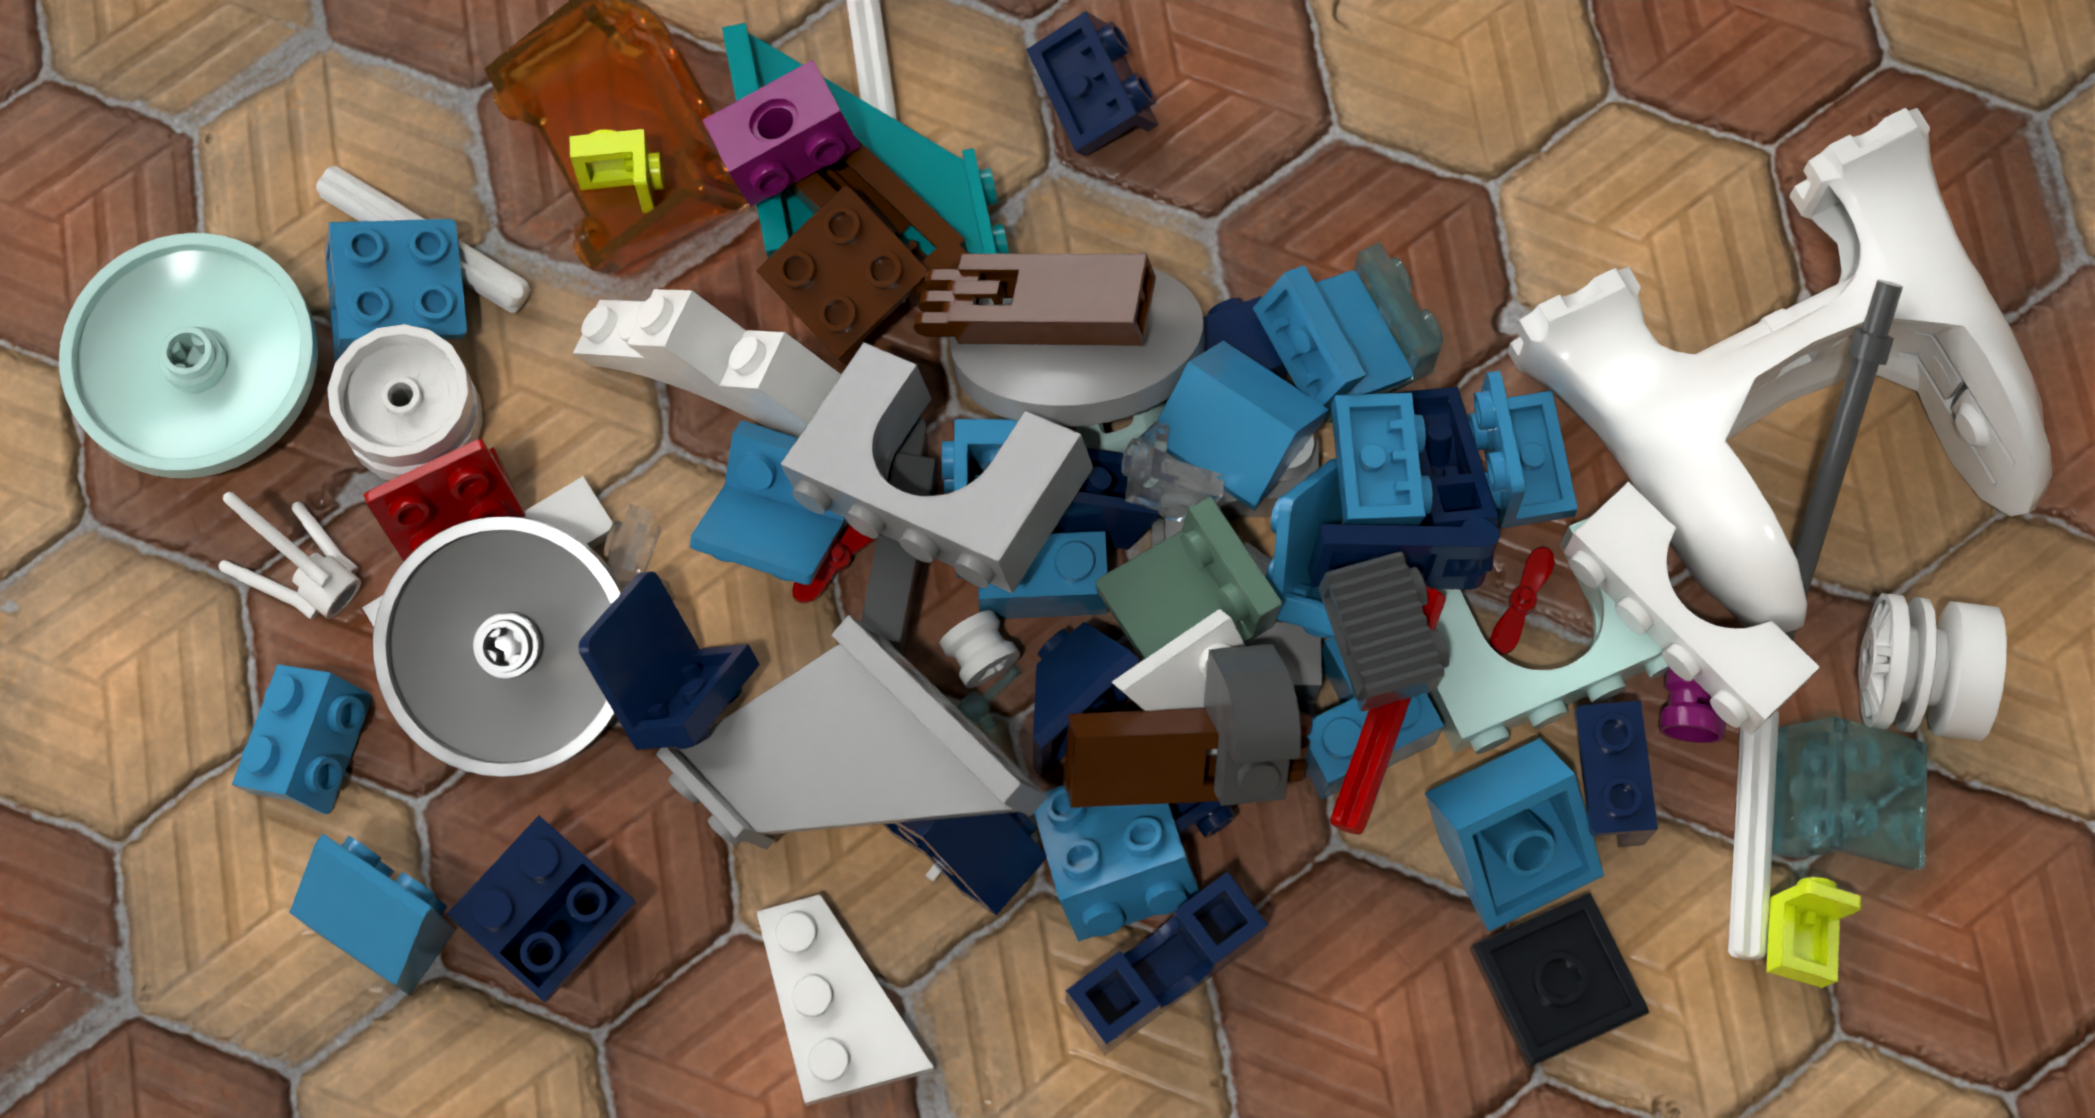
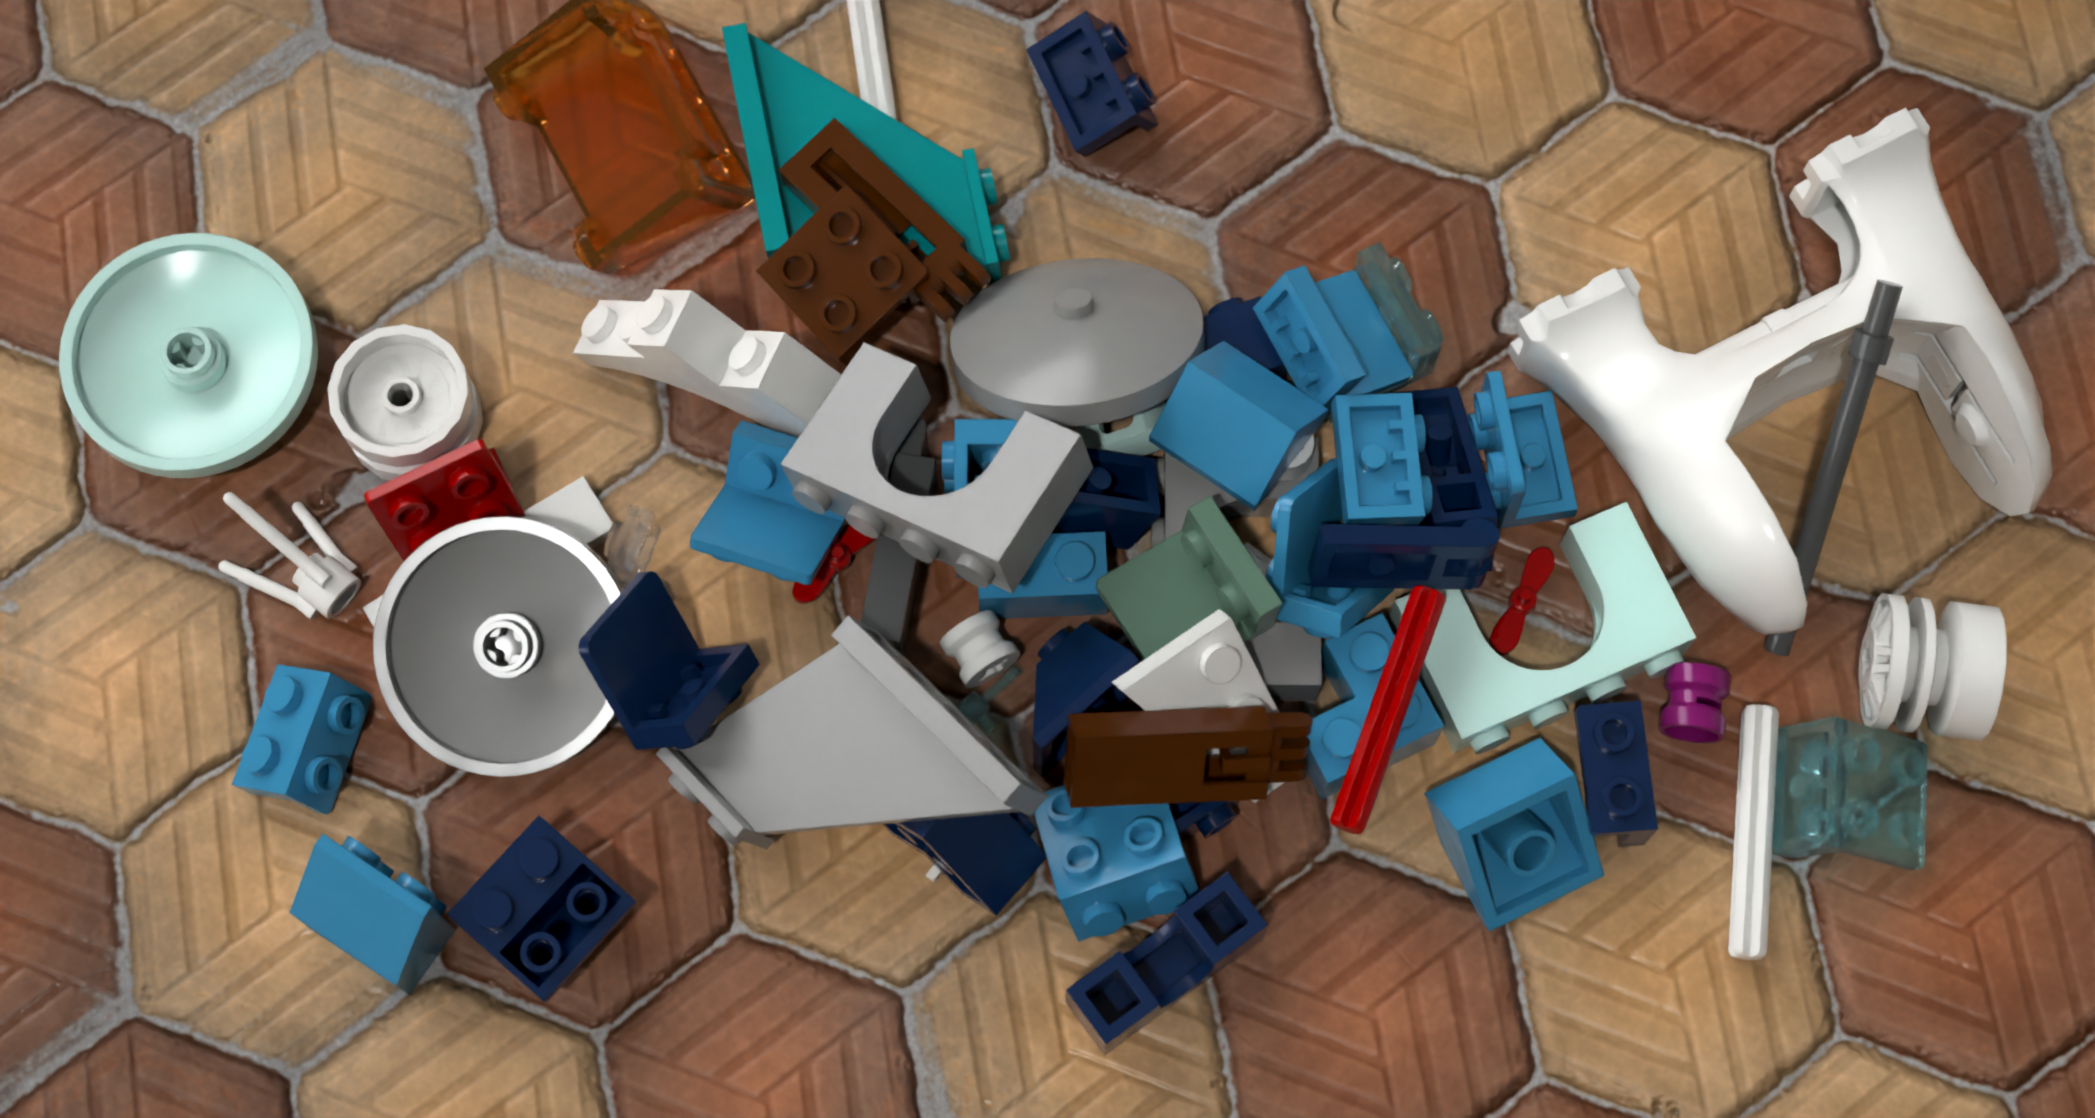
white axle [316,166,531,313] -> none
dark azure bracket [325,219,467,363] -> none
neon yellow bracket [570,129,665,213] -> none
magenta brick [703,60,861,207] -> none
white wing [756,894,935,1106] -> none
hinge [913,254,1156,346] -> none
clear bracket [1121,421,1225,522] -> none
dark grey brick [1204,644,1301,806] -> none
dark grey brick [1318,551,1449,711] -> none
black tile [1470,893,1650,1069] -> none
white arch [1564,482,1820,735] -> none
neon yellow bracket [1766,877,1861,988] -> none

